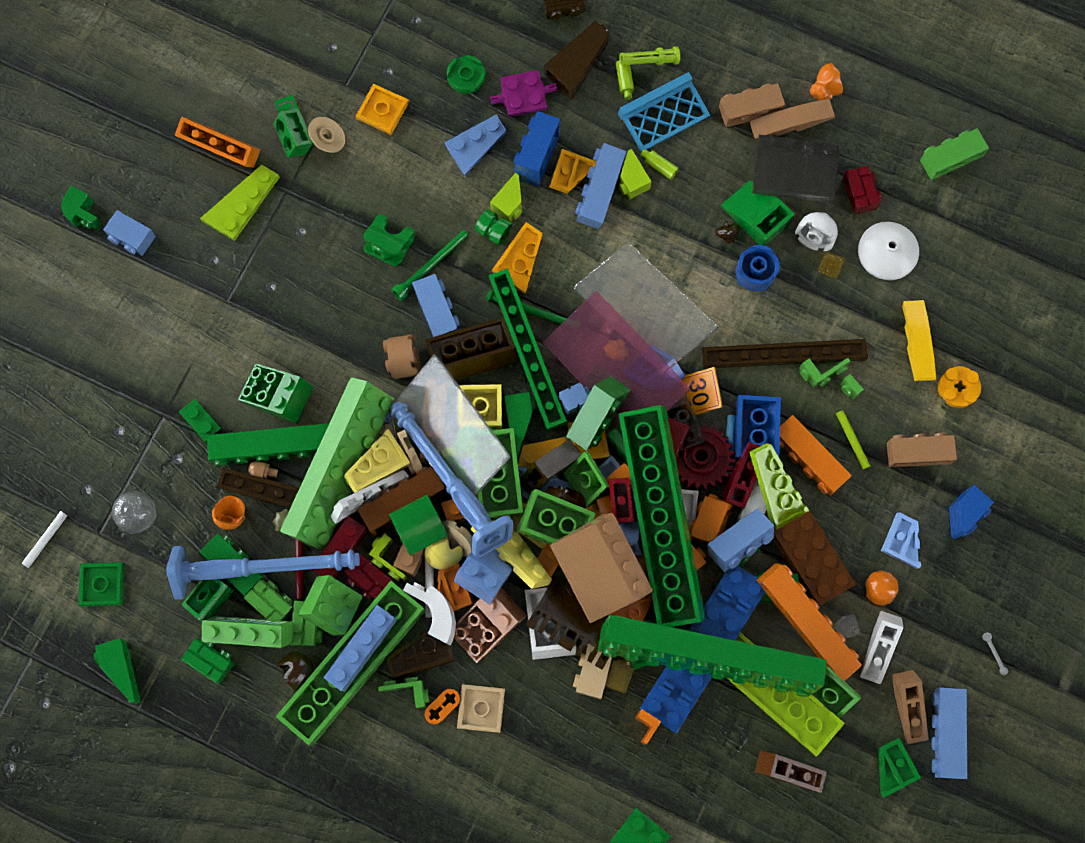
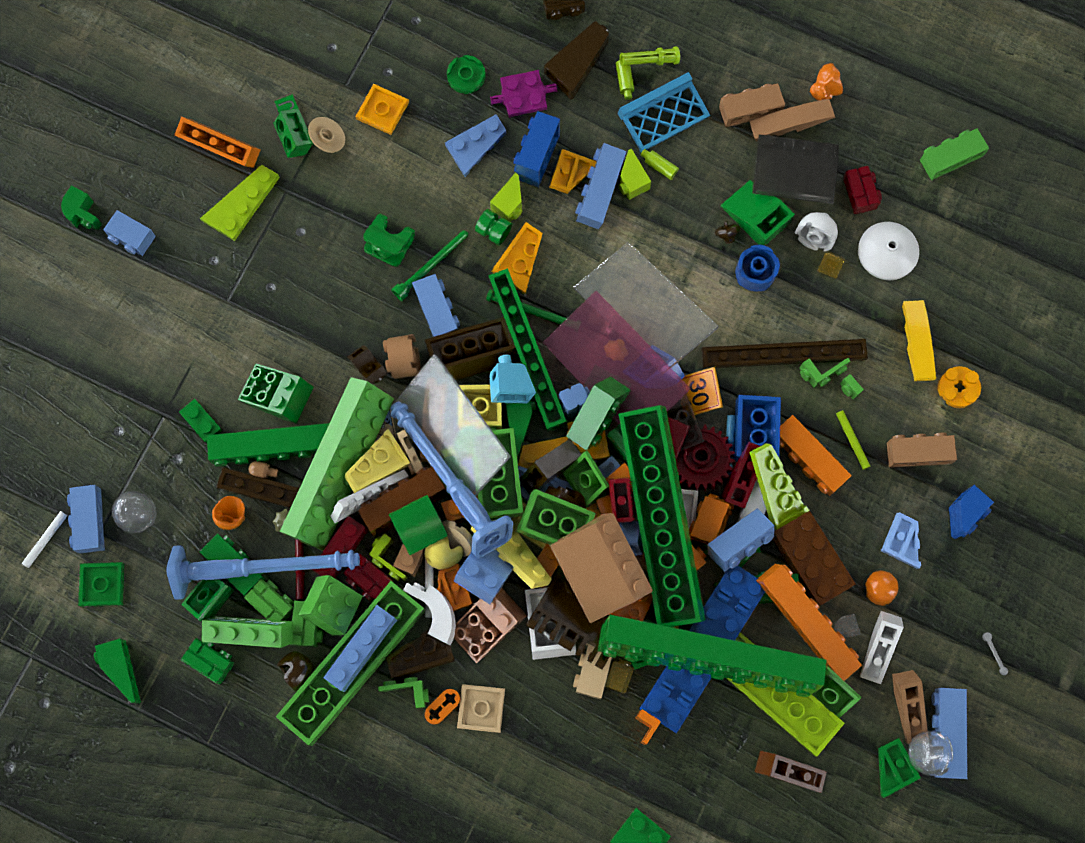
none -> medium blue brick [67,485,105,554]
none -> dark brown brick [348,345,387,385]
none -> medium azure torso [490,355,536,403]
none -> clear cylinder [908,731,953,776]

